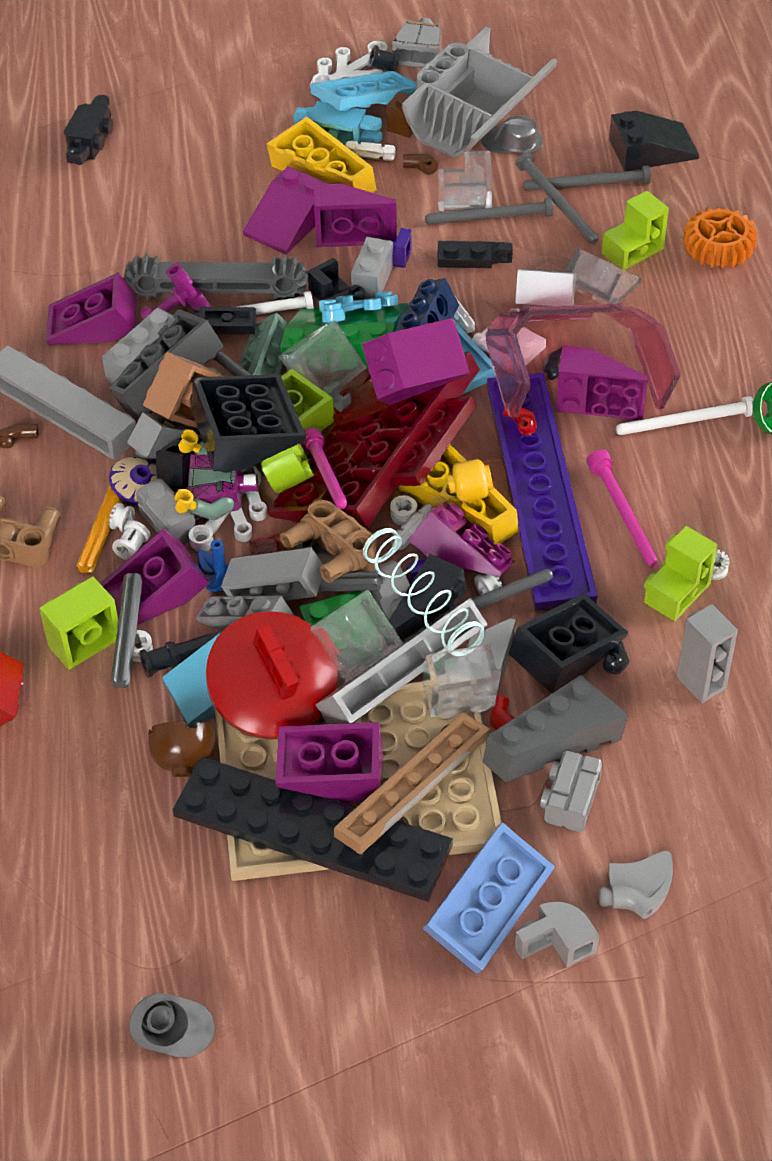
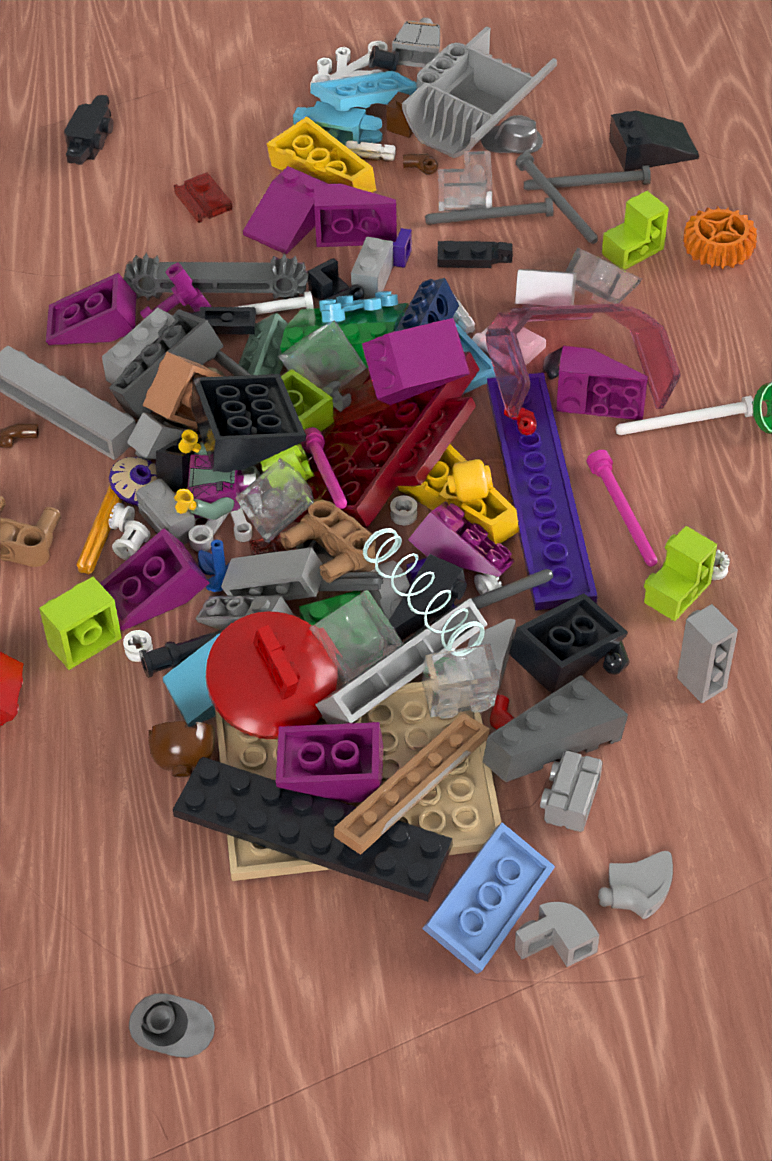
dark grey axle [111,573,142,688] -> none
white axle [391,504,436,550] -> none
none -> clear red plate [174,172,232,223]
none -> clear slope [235,458,314,543]

